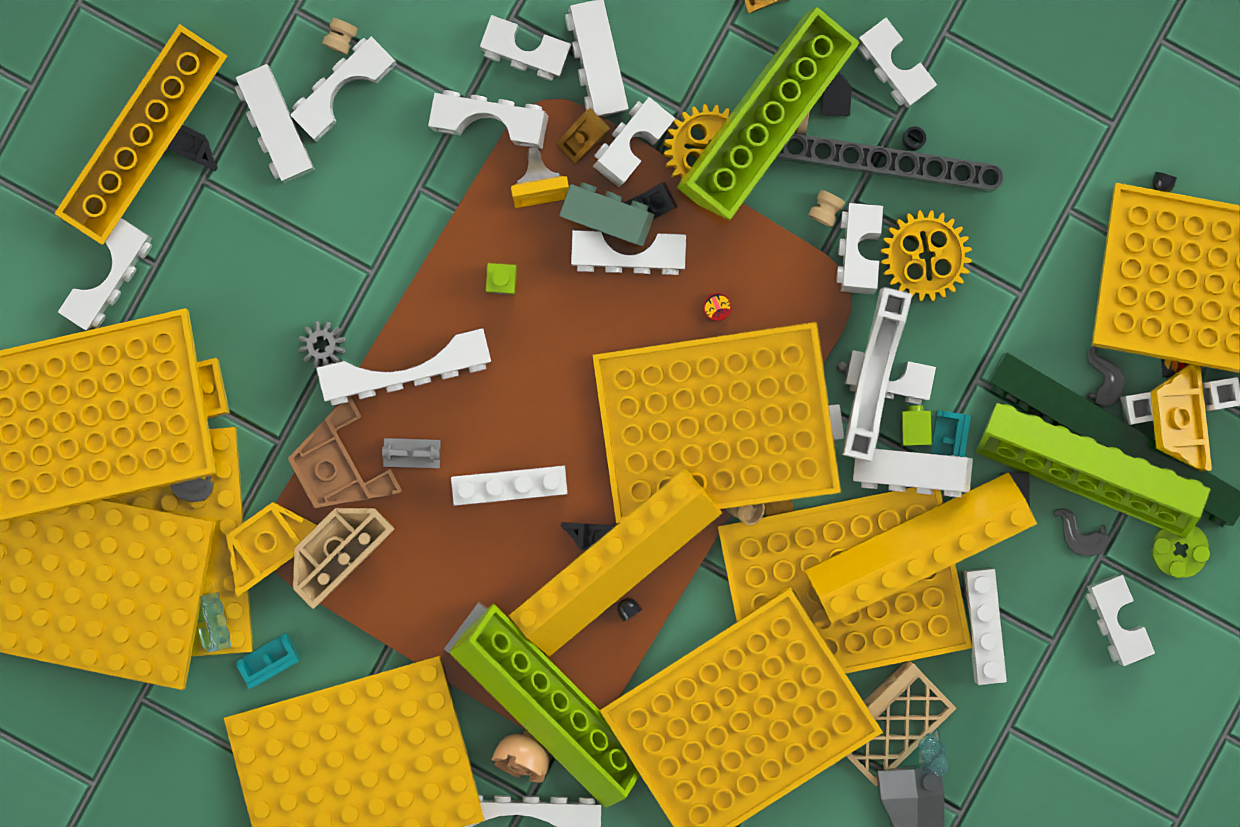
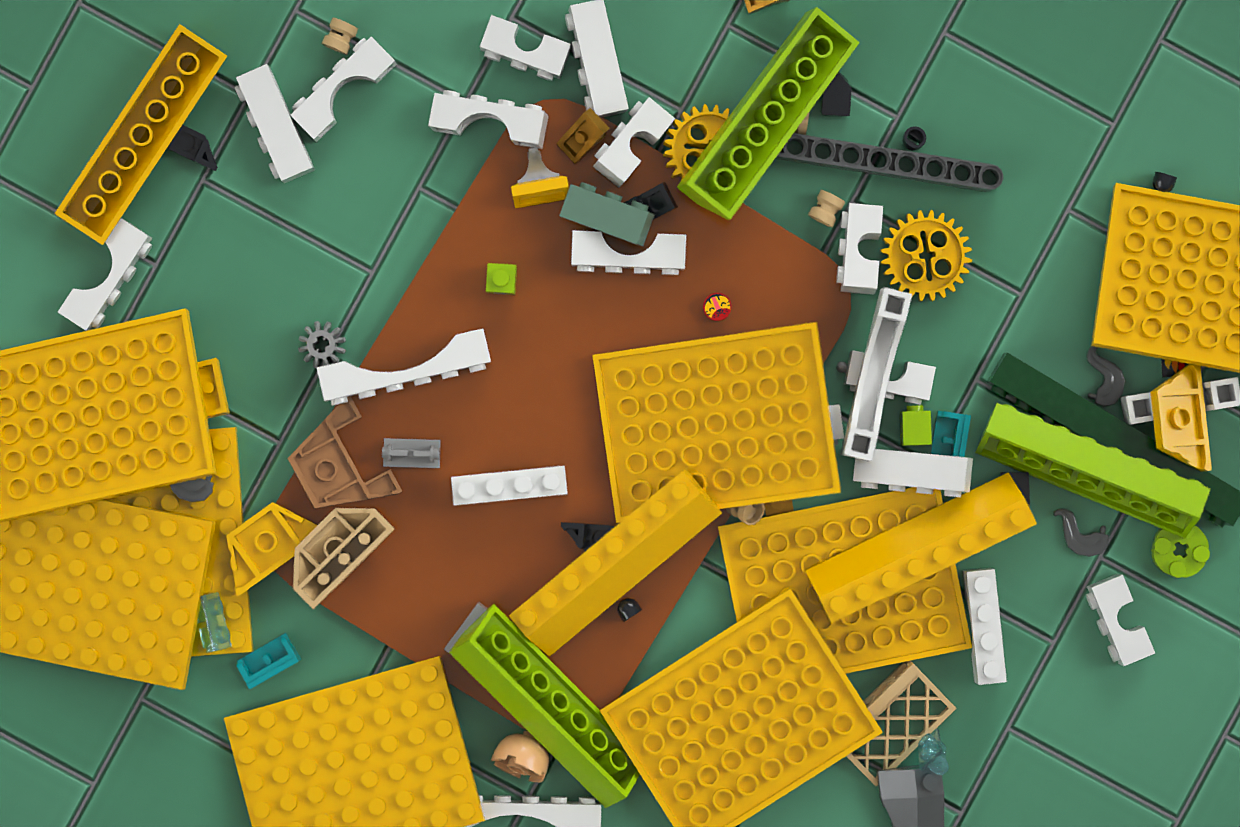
white arch [857,18,937,108] -> none

